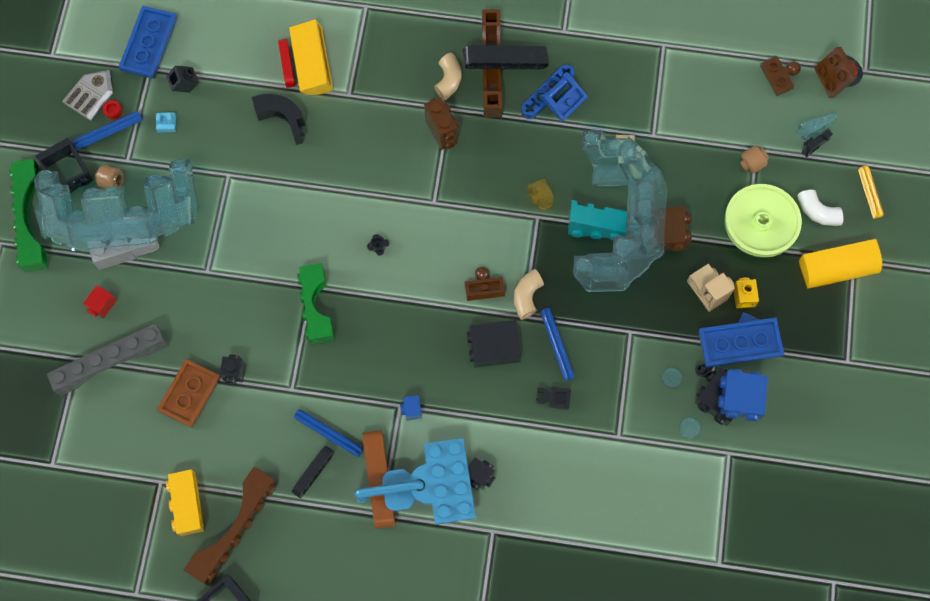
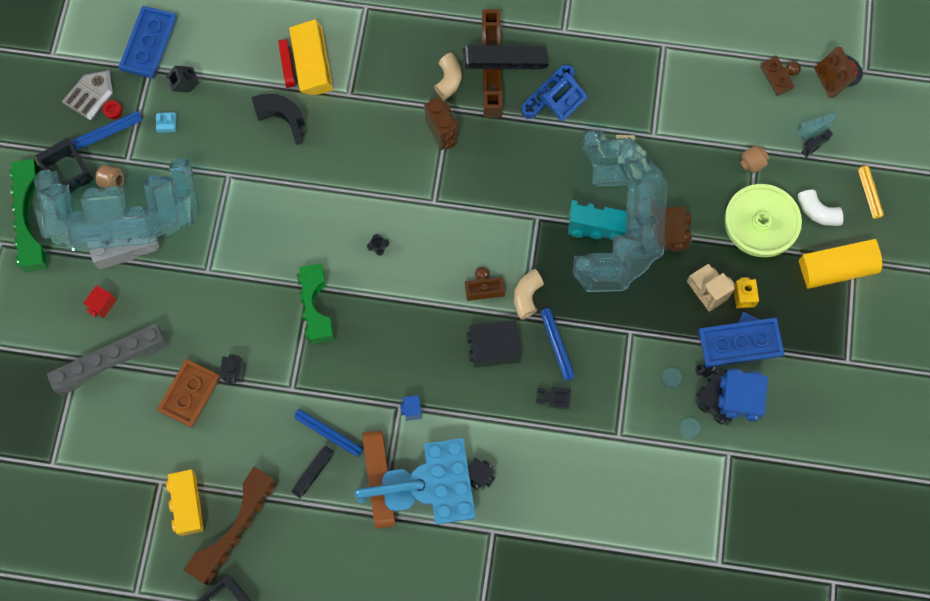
clear yellow brick [527,179,554,211] -> none

